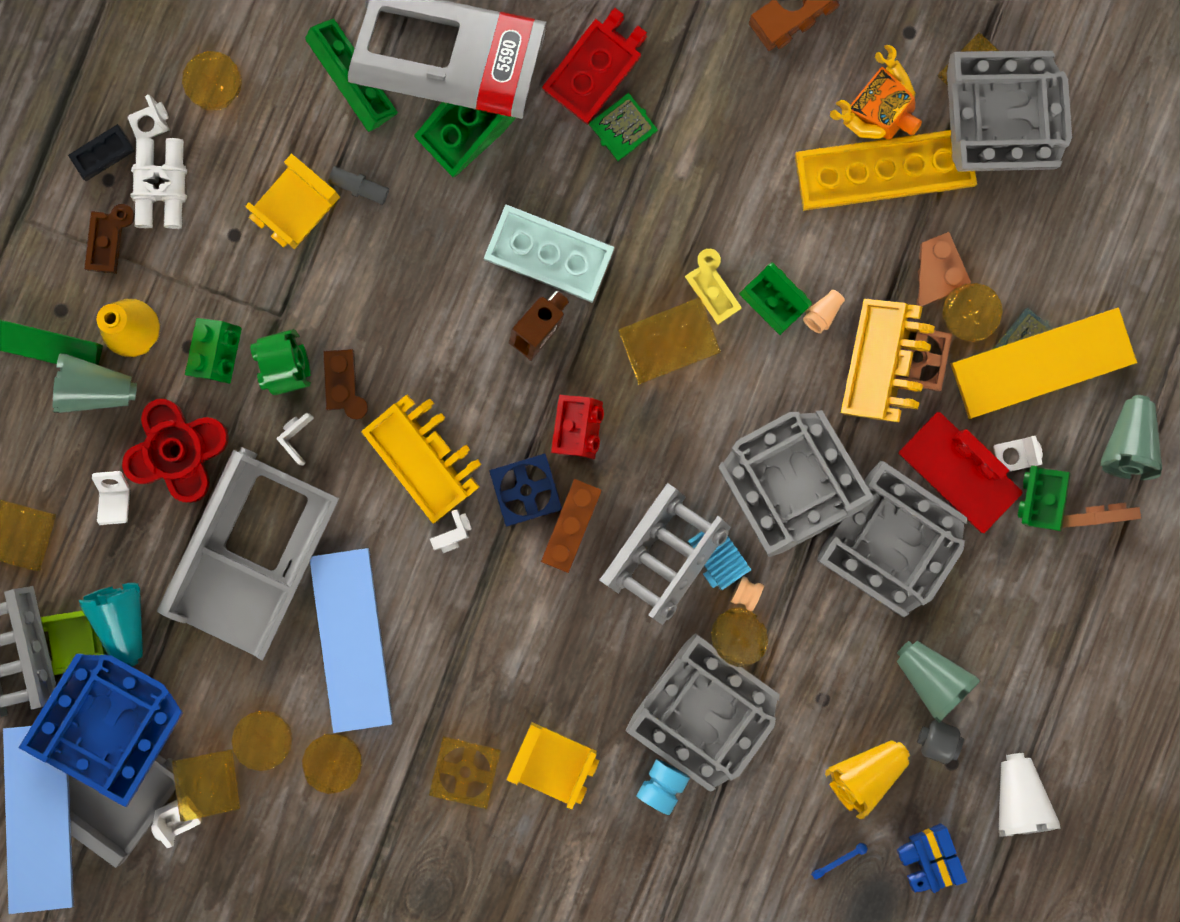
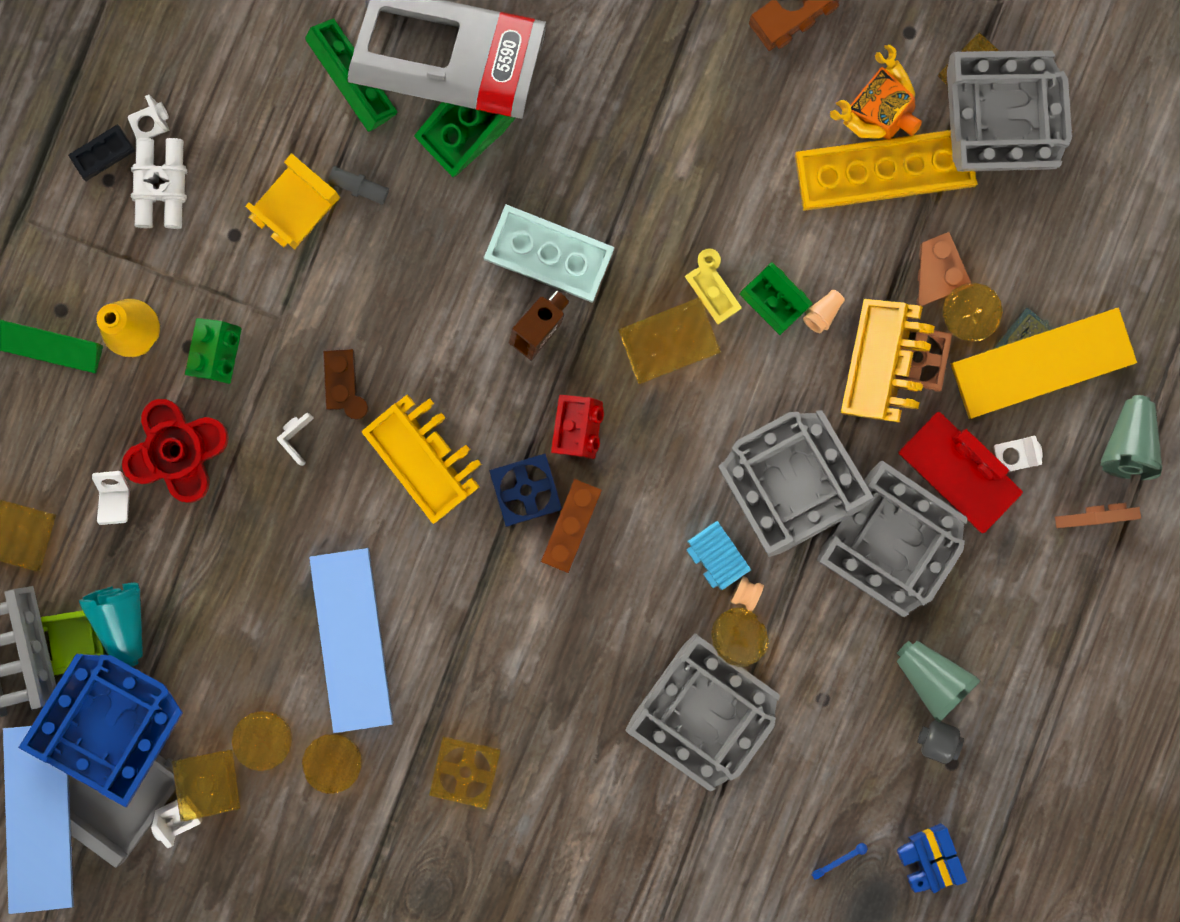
sand green cone [53,353,137,413] -> none
reddish brown hinge [84,204,135,274] -> none
light grey piece [157,447,339,661] -> none
clear yellow tile [182,51,242,111] -> none
green brick [250,329,311,395] -> none
white bracket [430,509,472,553] -> none
yellow panel [506,722,600,809] -> none
red tile [542,8,647,125] -> none
piece [589,93,658,162] -> none
light grey fence [599,483,731,625] -> none
medium azure wheel [636,759,690,815] -> none
yellow cone [825,740,910,819] -> none
white cone [999,753,1060,837] -> none
green bracket [1018,465,1071,531] -> none

